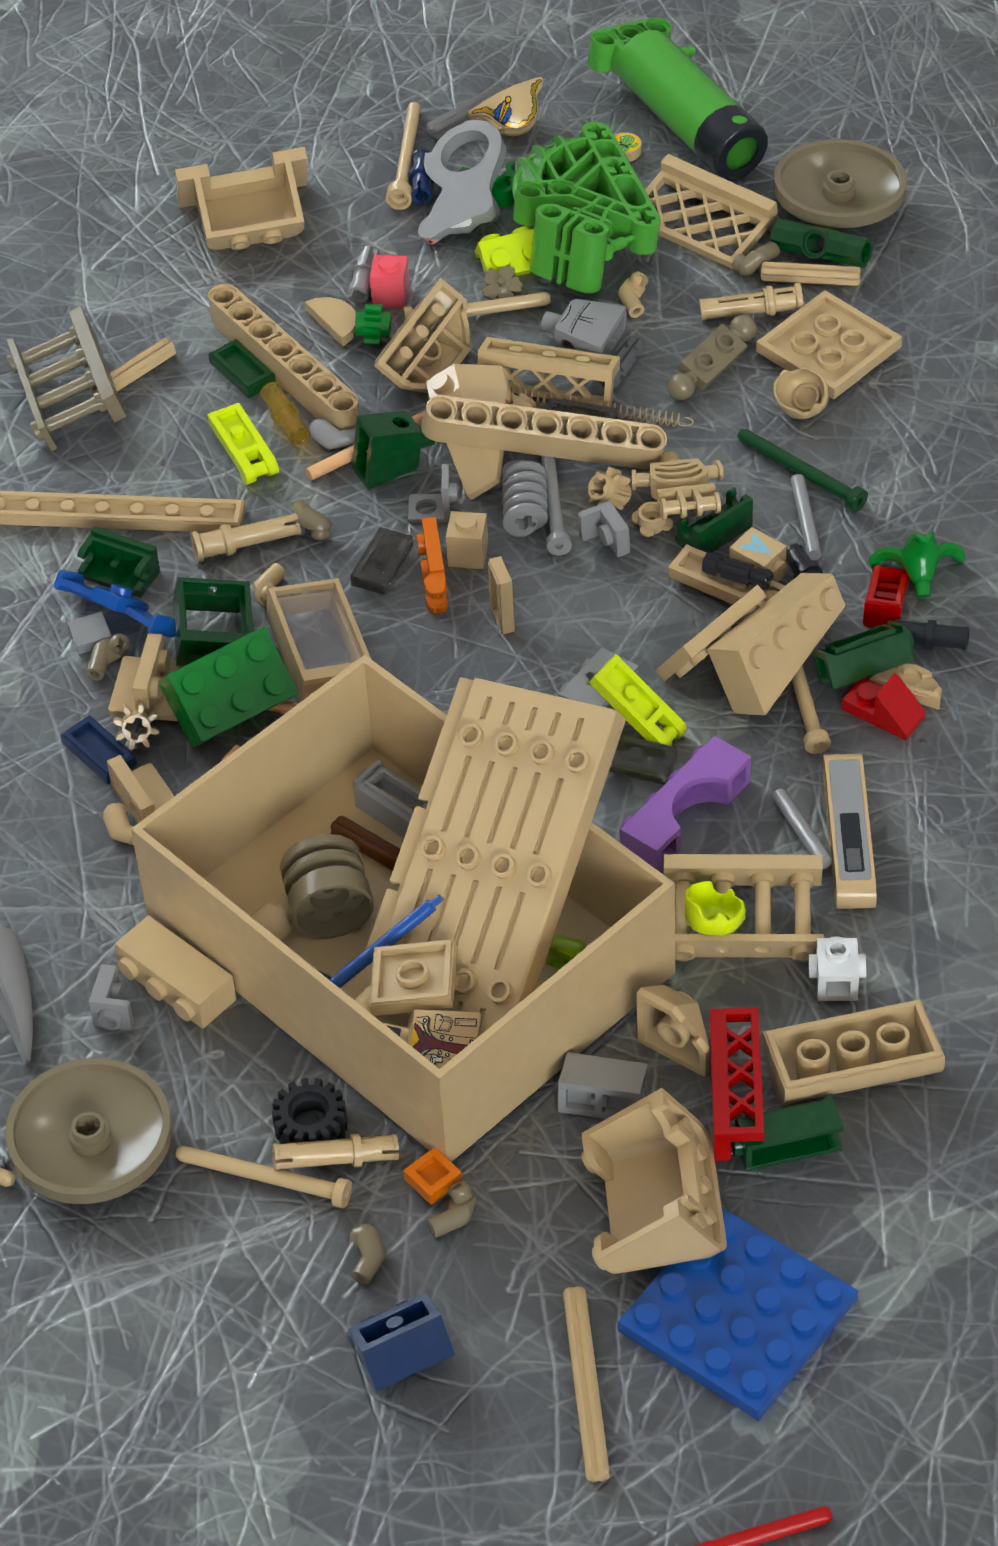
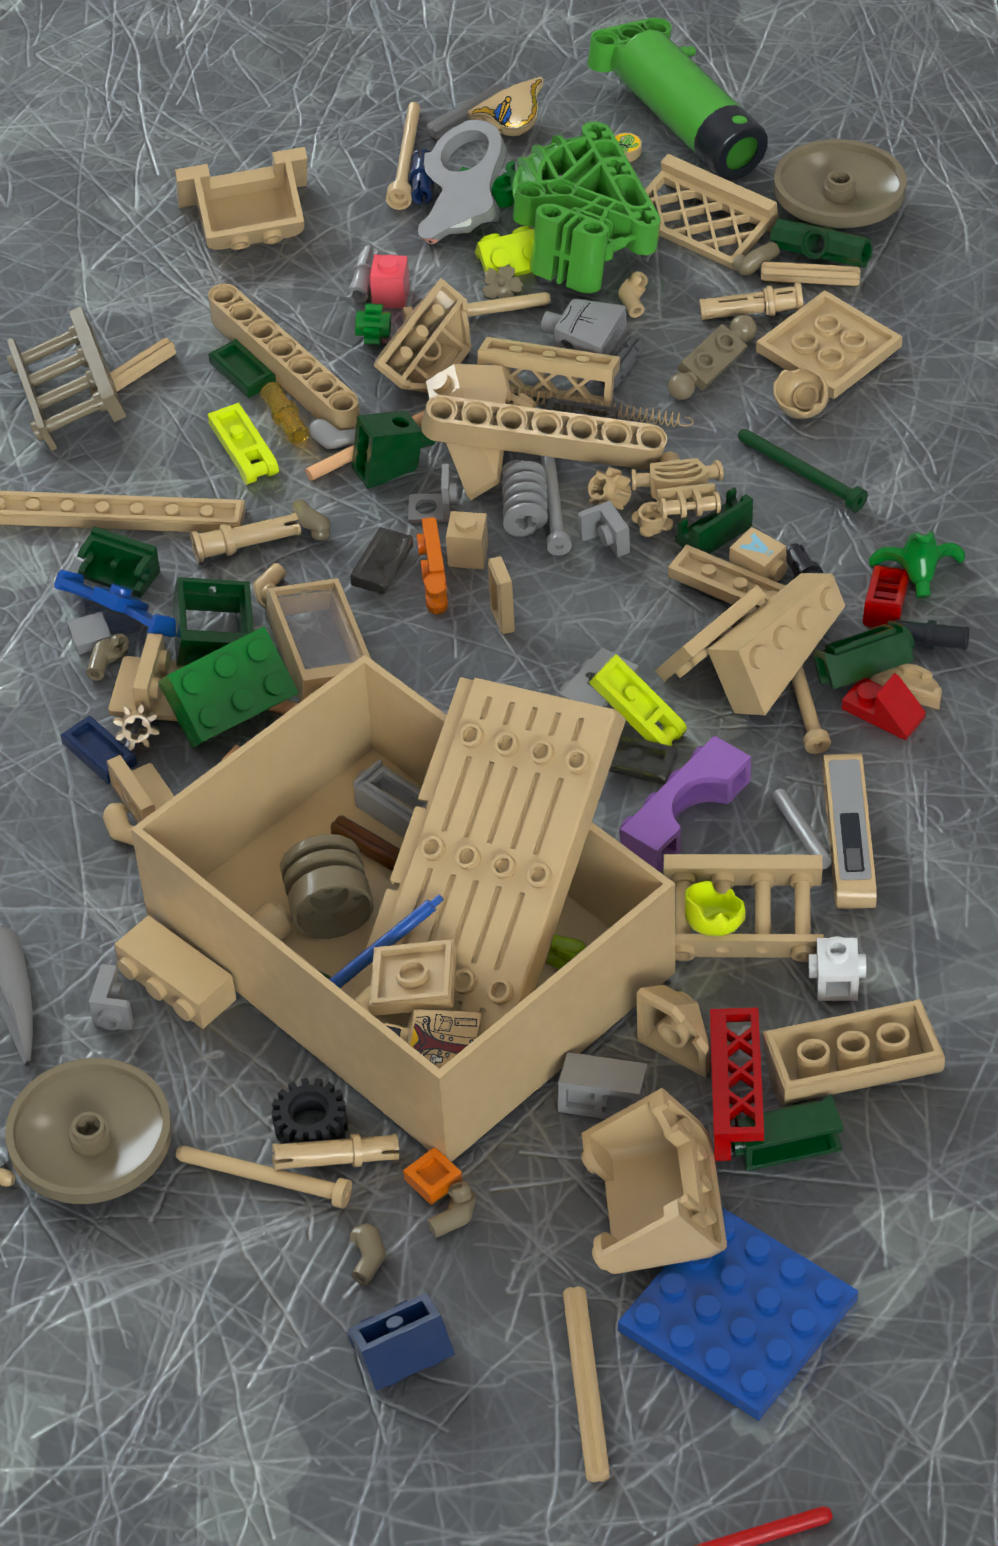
tan tile [305,297,356,346] -> none
black axle [702,552,773,590] -> none
light grey bar [790,474,822,560] -> none

